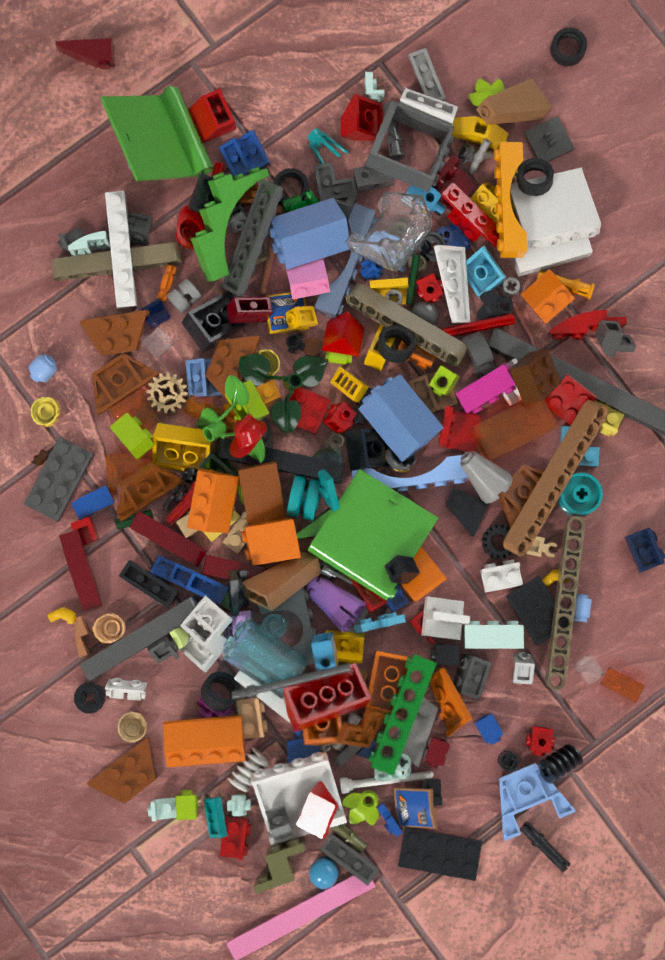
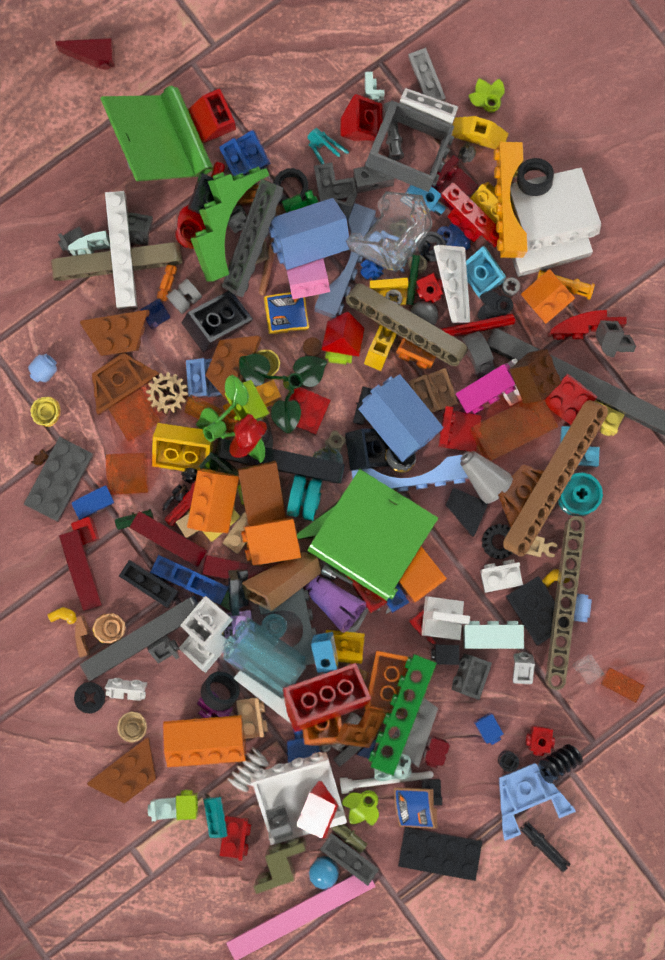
lime brick [110,412,155,459] -> none
dark orange wing [117,462,183,521] -> none
clear panel [142,327,174,358] -> none
yellowish green tile [170,626,189,649] -> none
dark red brick [227,296,273,323] -> none
light aqua gear [227,794,251,816] -> none
dark grey bar [231,663,351,700] -> none
yellow bracket [285,306,318,330] -> none
black plate [286,332,306,354] -> none
teal plate [318,469,340,511] -> none
red brick [323,401,357,433] -> none
yellow slope [330,366,369,402] -> none
medium azure plate [354,612,406,633] -> none
black tyre [377,325,416,363] -> none
blue plate [377,803,403,837] -> none
black panel [385,555,420,584] -> none
lime brick [429,365,460,397] -> none
orange wing [430,668,473,737] -> none
light grey piece [468,139,493,174] -> none
medium nougat slope [476,78,553,125] -> none
dark grey piece [524,116,574,162] -> none
black tyre [550,27,587,67] -> none
dark blue bracket [624,527,665,573] -> none

